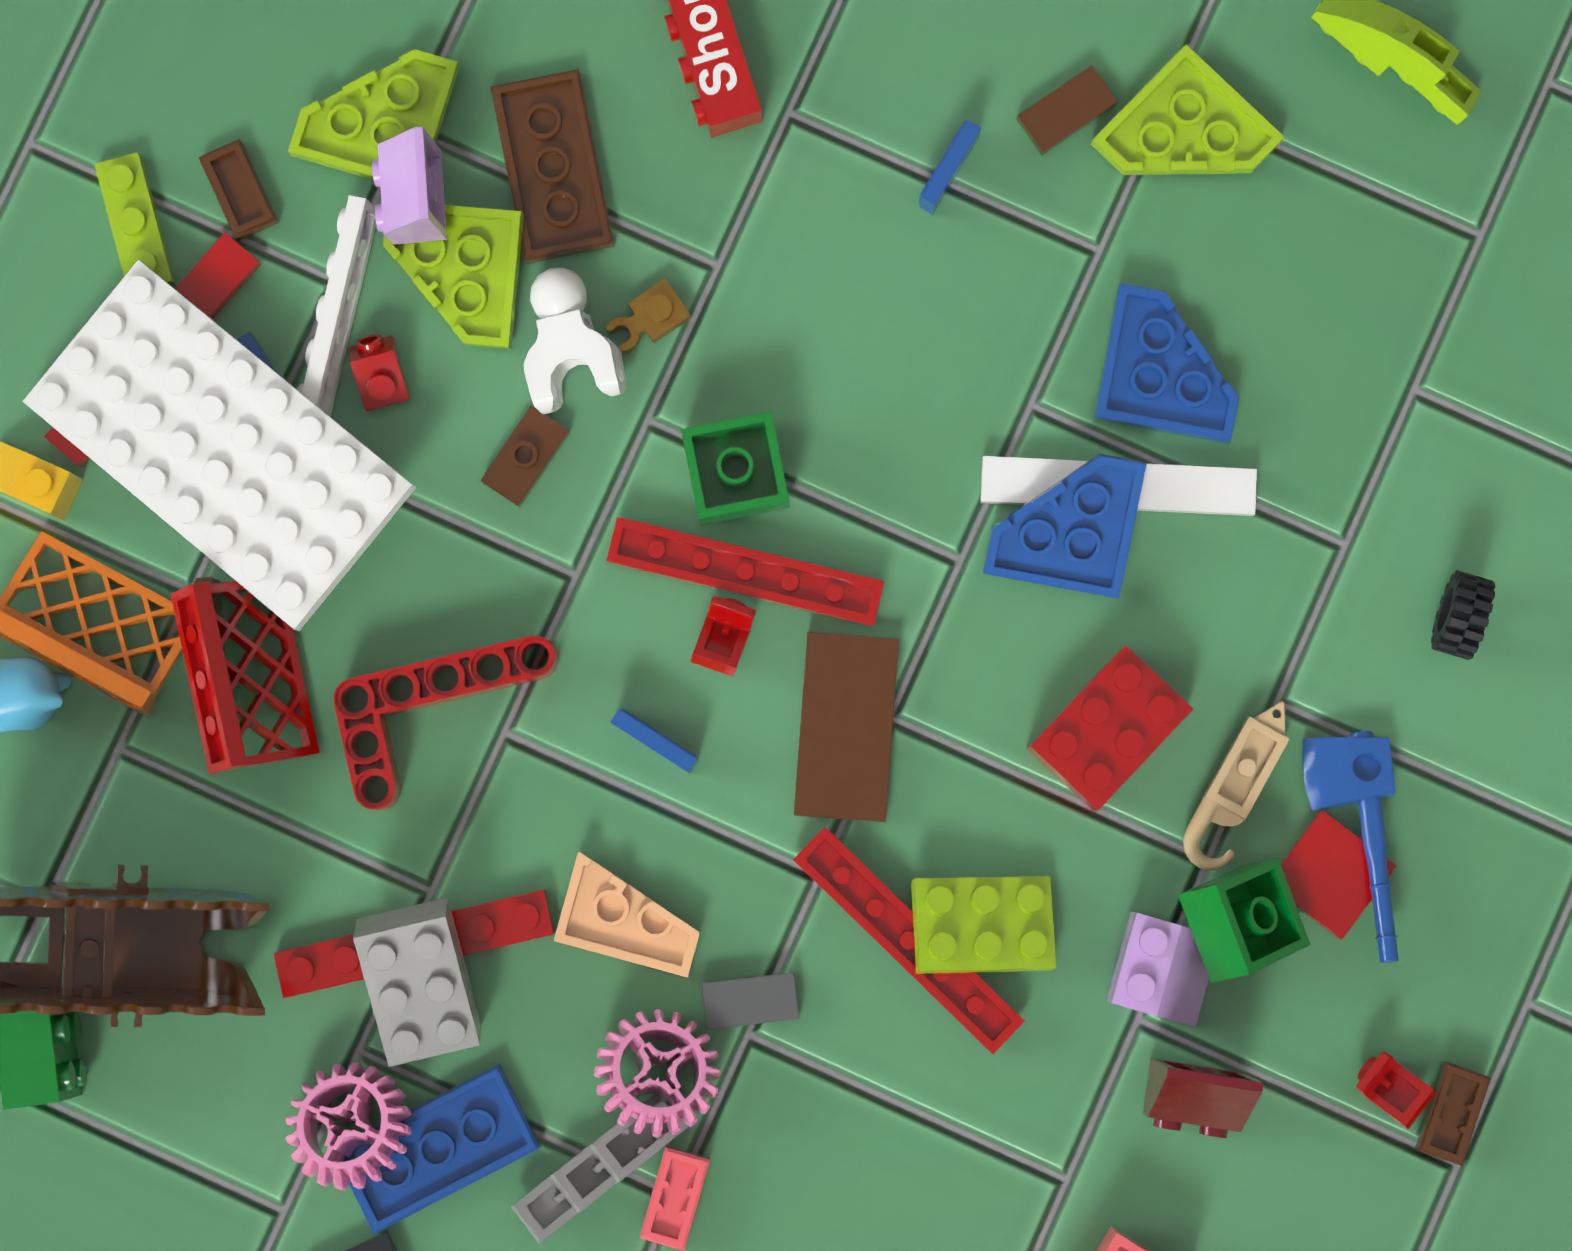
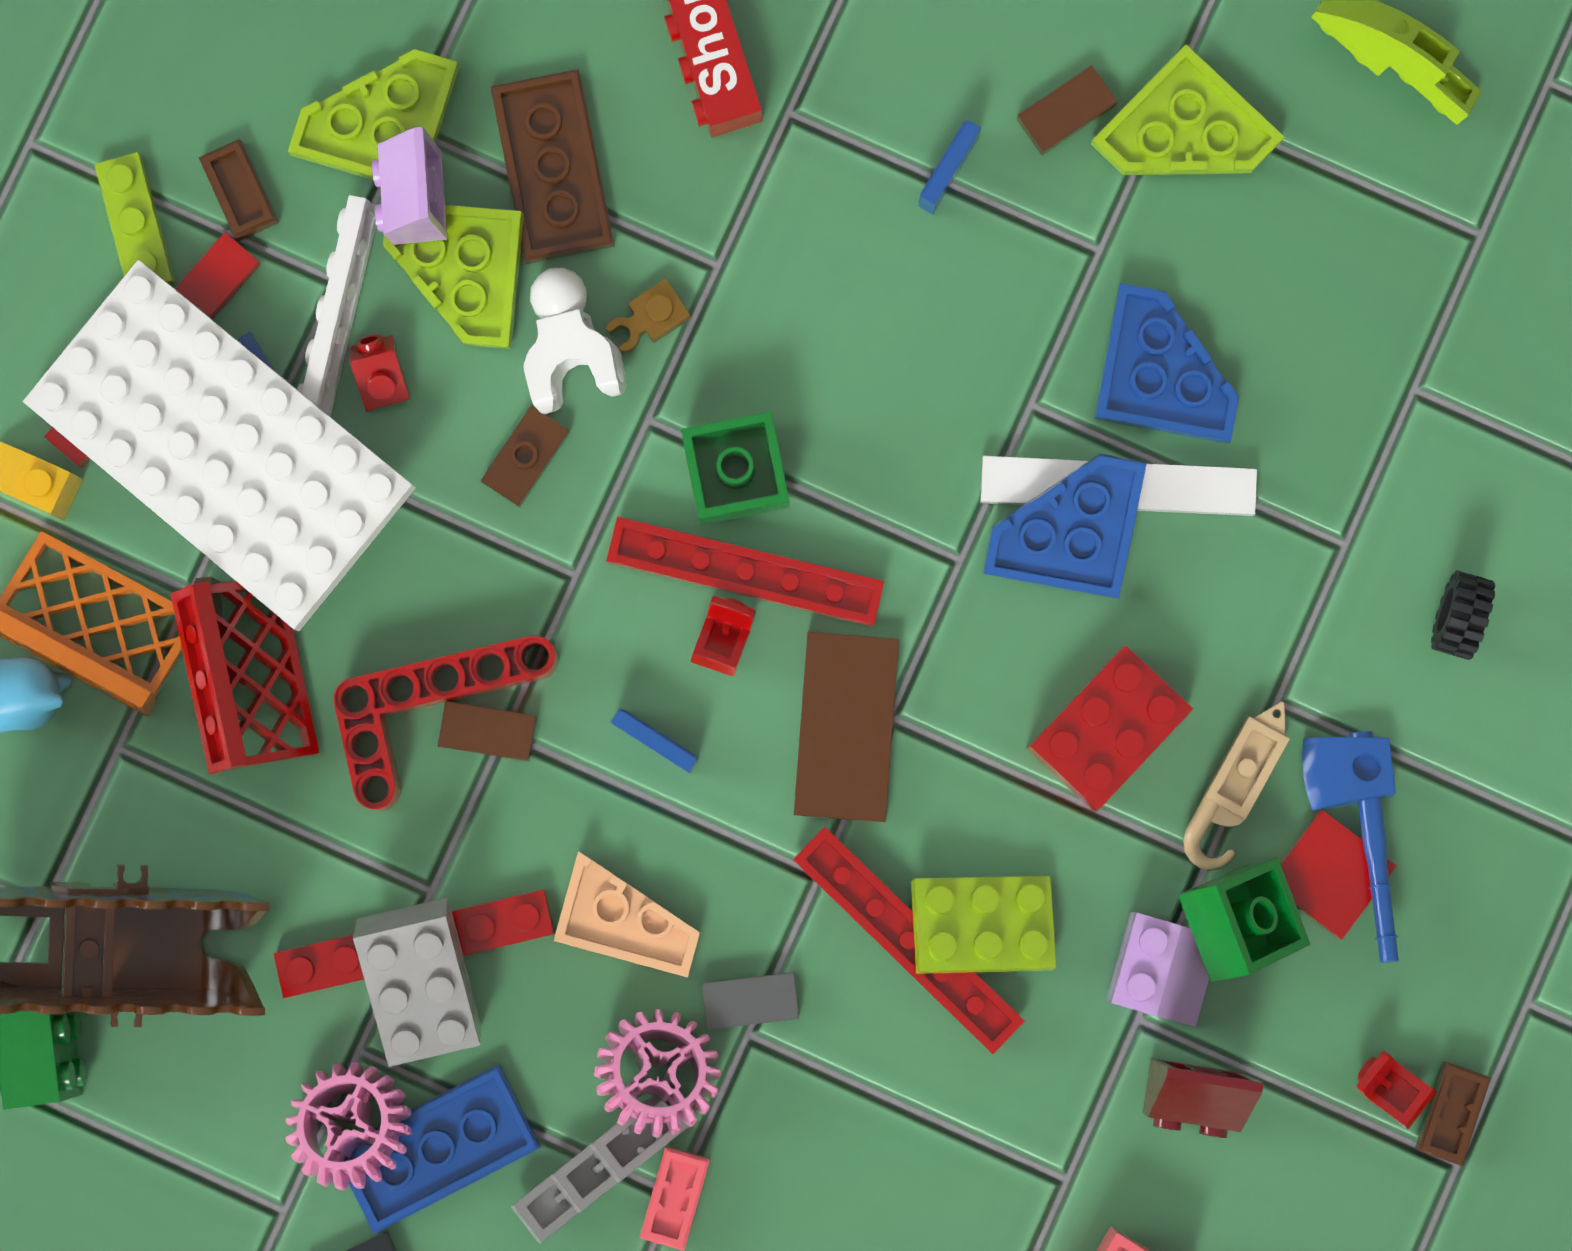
none -> reddish brown tile [438,701,537,762]

